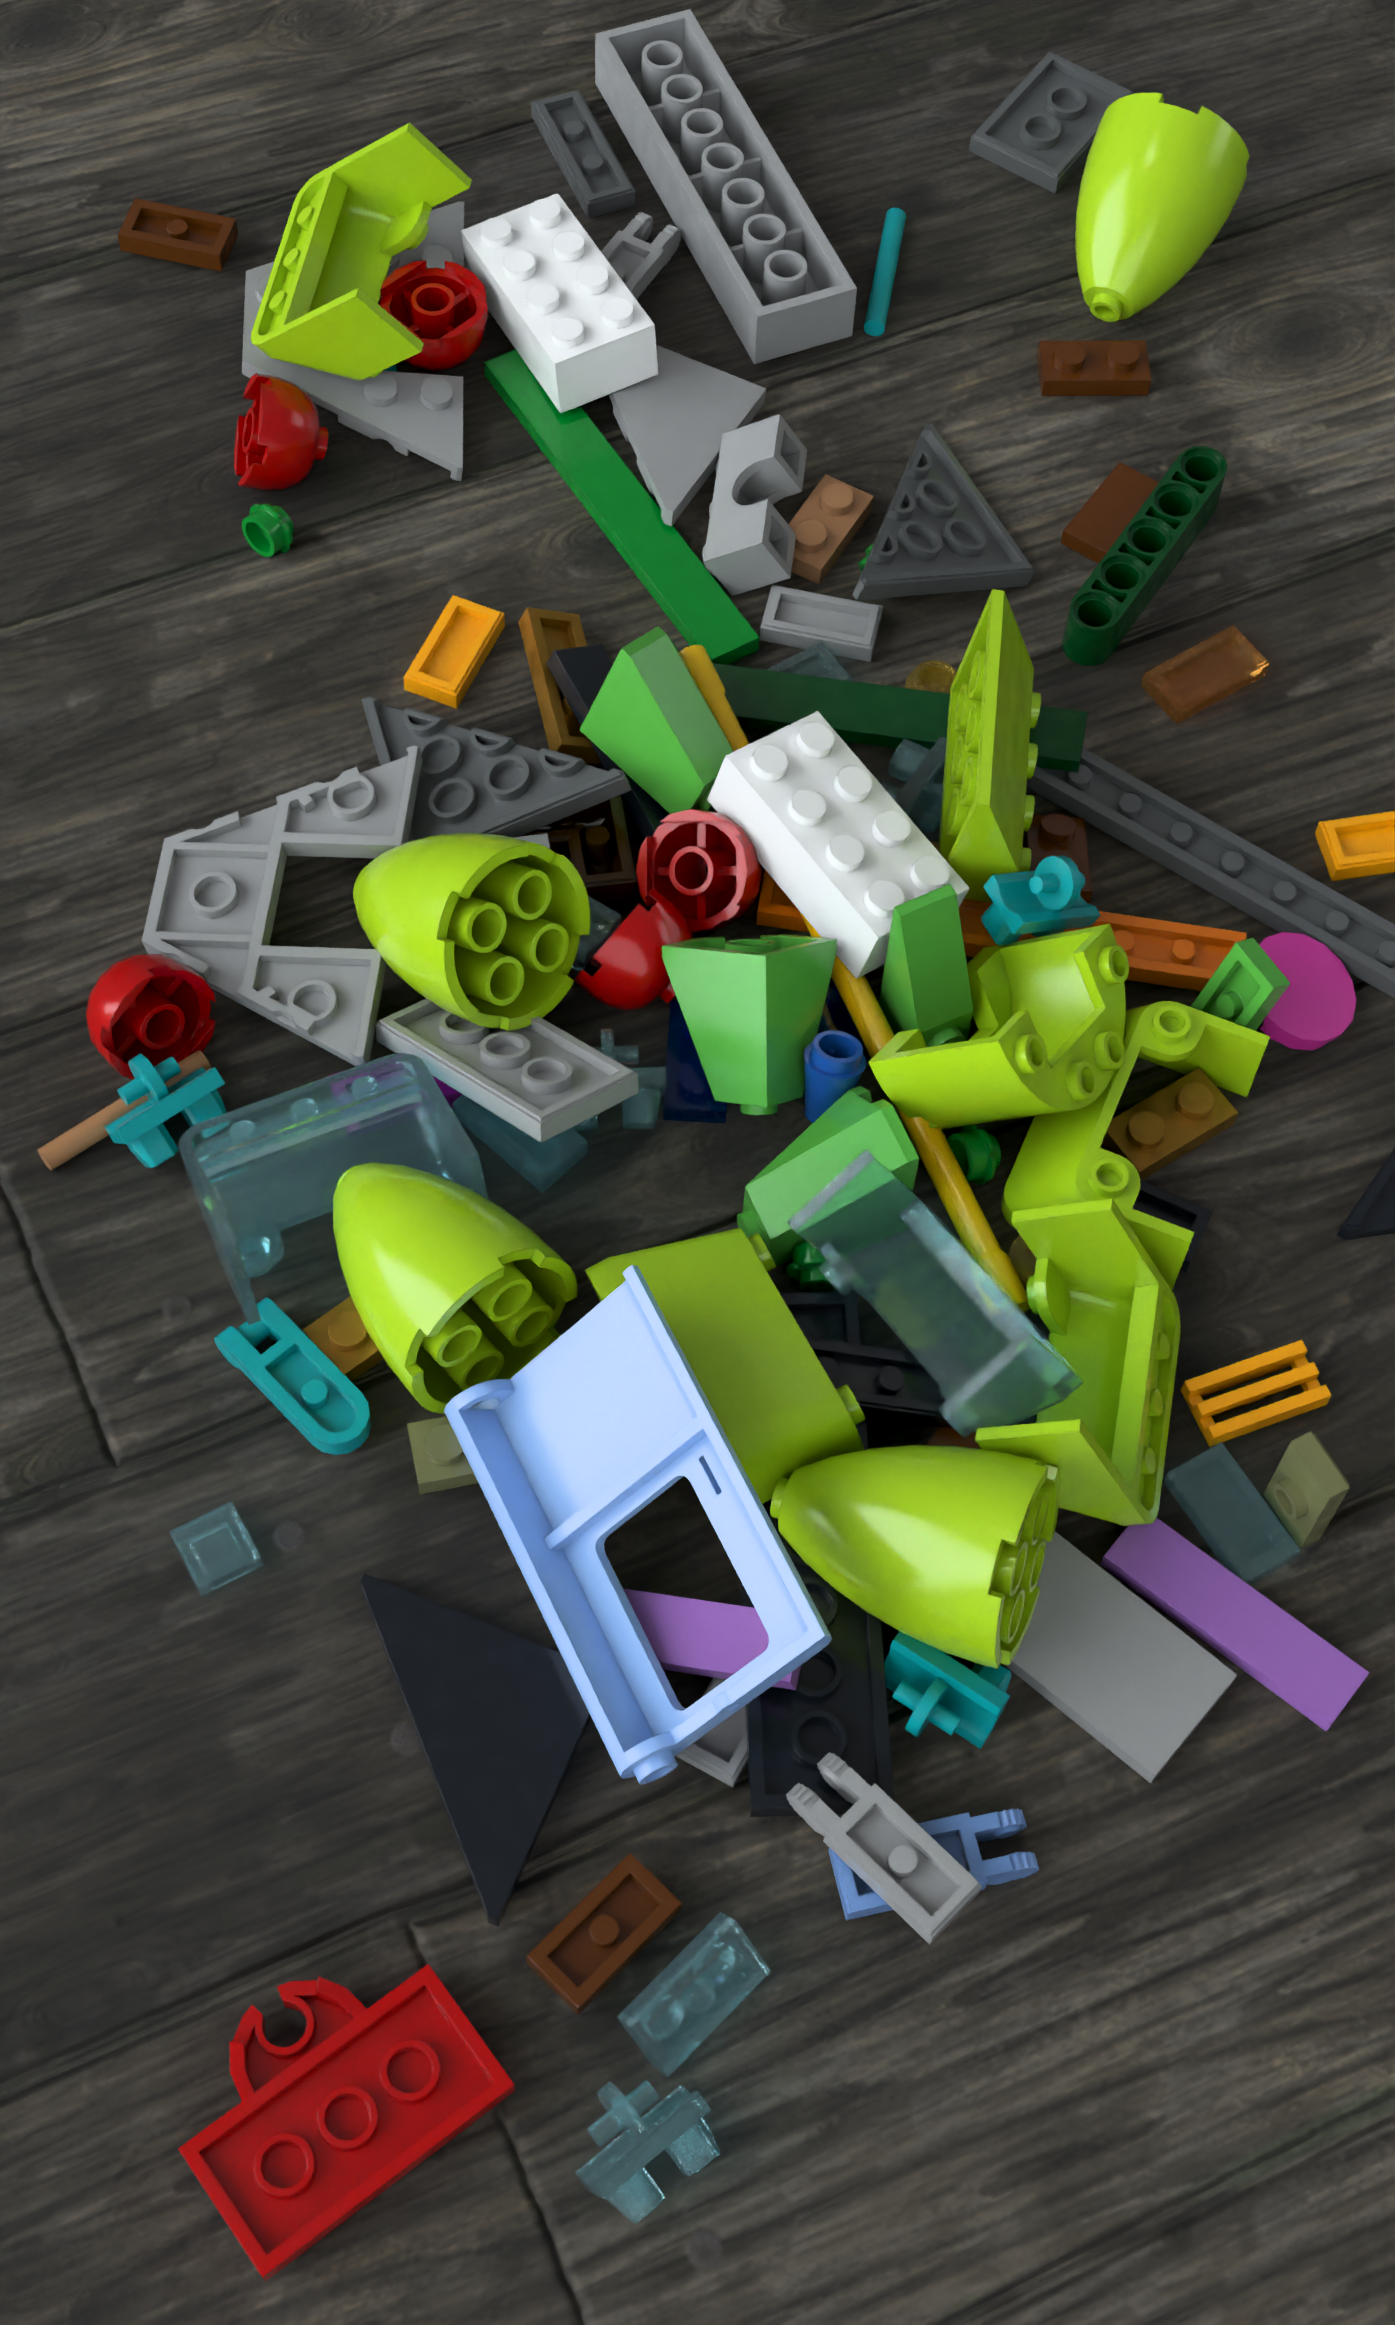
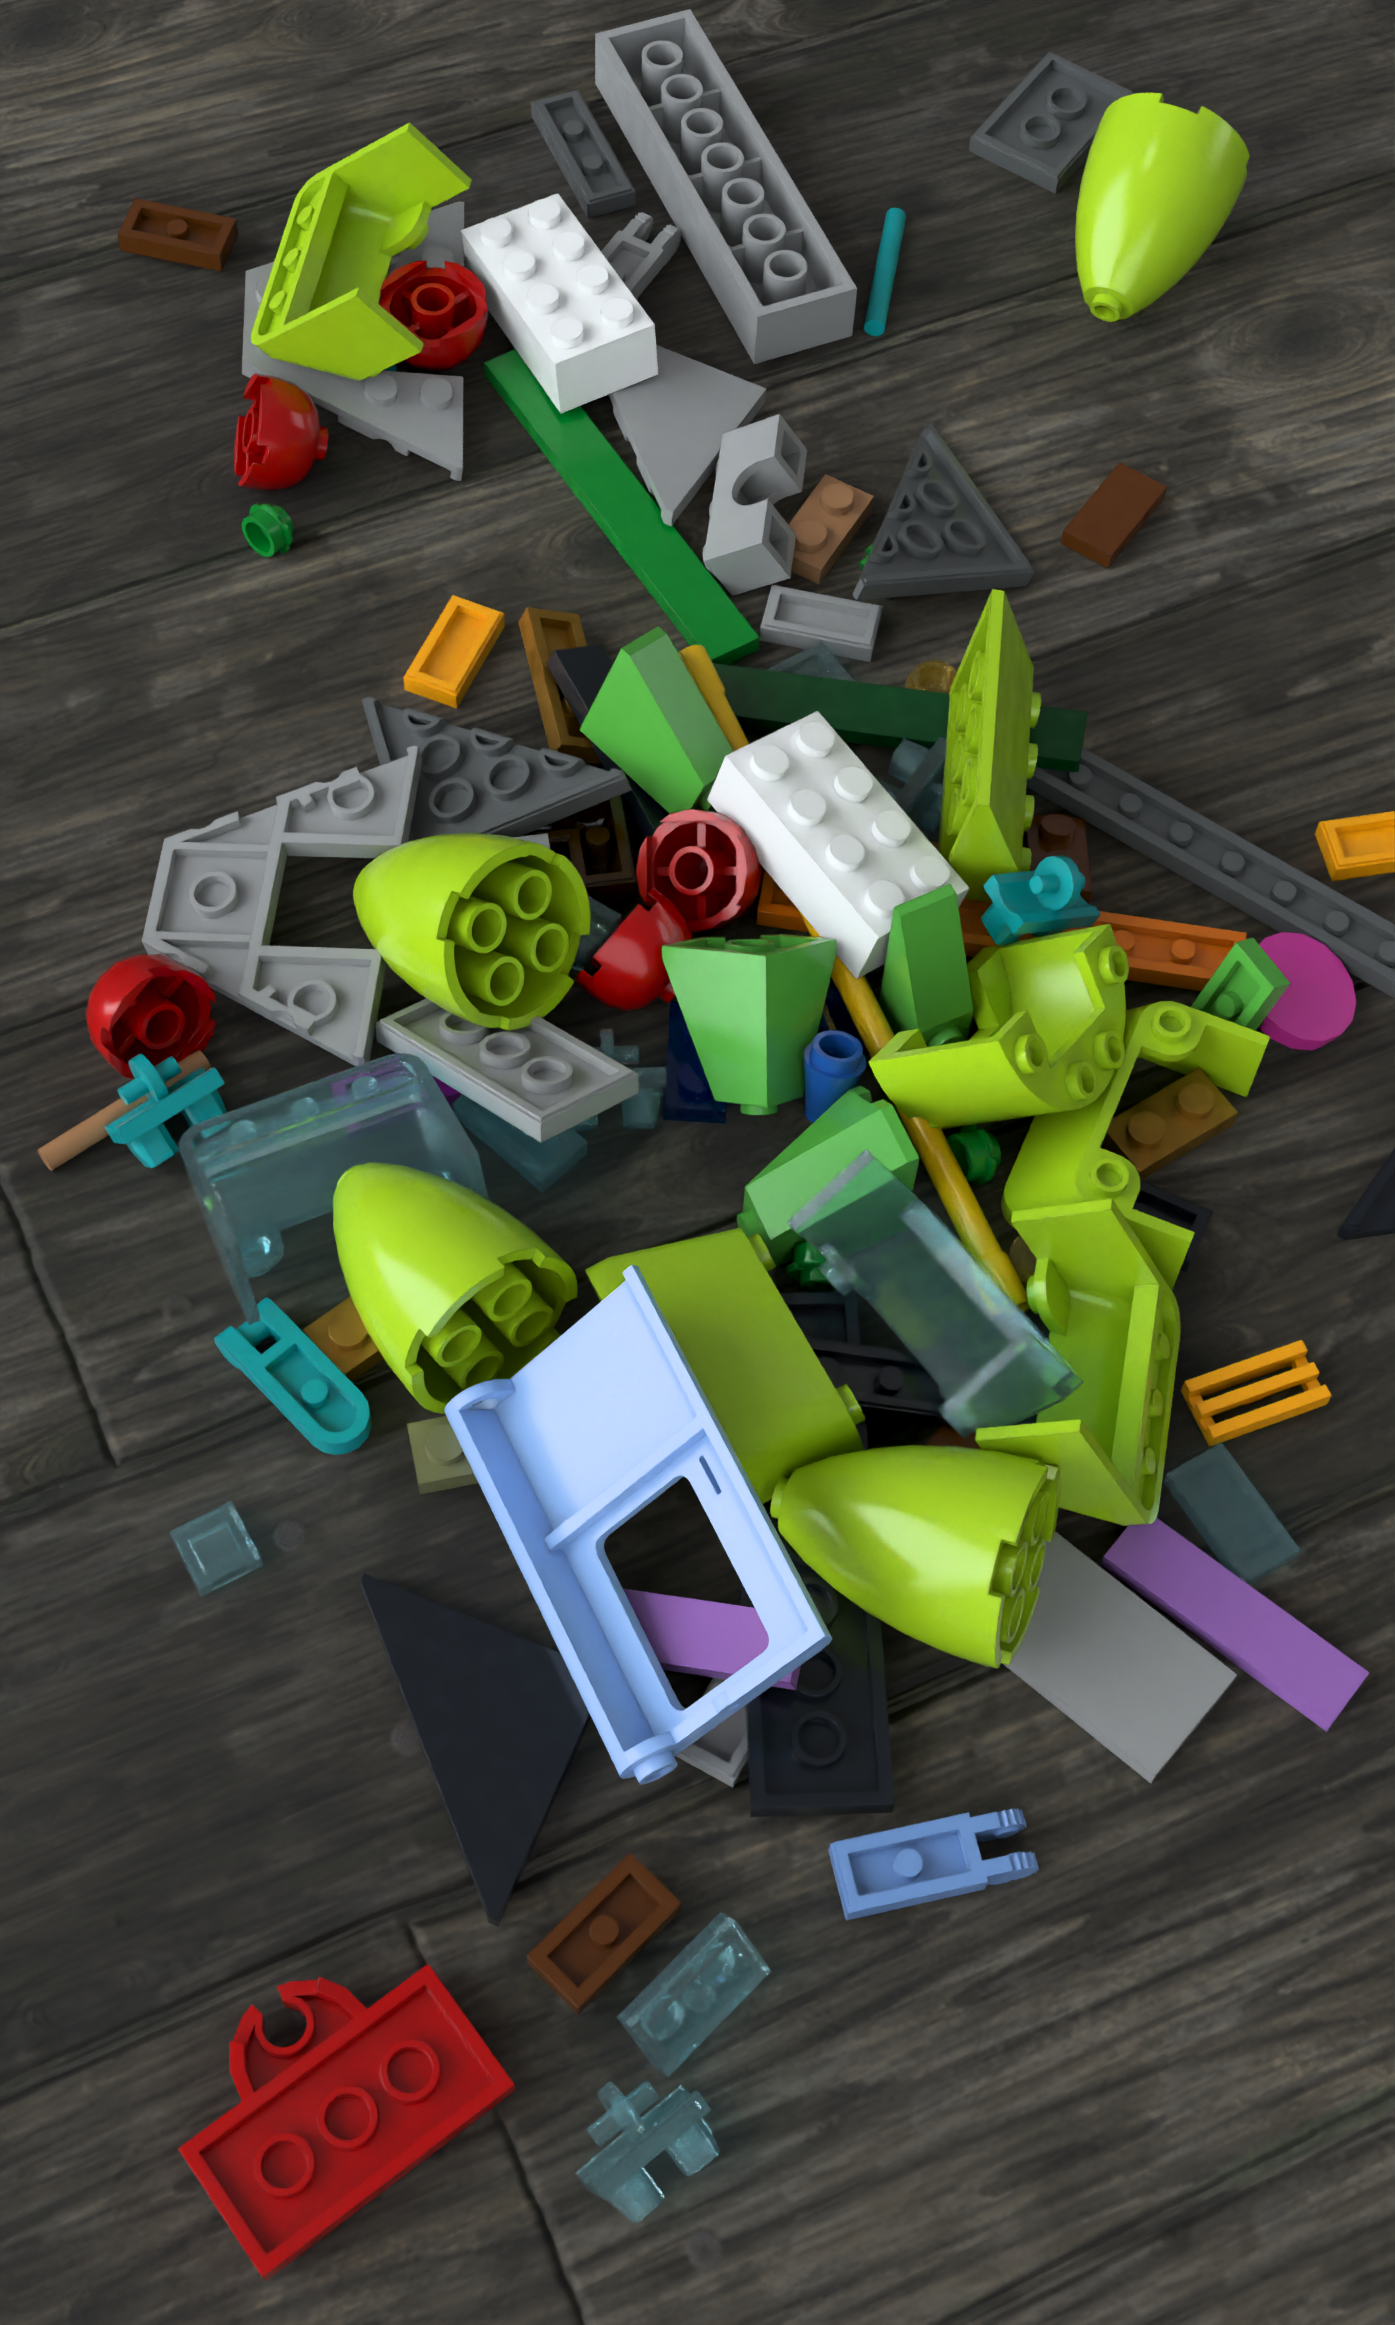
light grey hinge [786,1752,982,1945] -> none
teal hips [884,1631,1011,1749] -> none
reddish brown plate [1037,340,1151,396] -> none
dark green beam [1062,446,1227,666] -> none
clear orange tile [1141,625,1269,724] -> none
olive plate [1263,1431,1350,1550] -> none

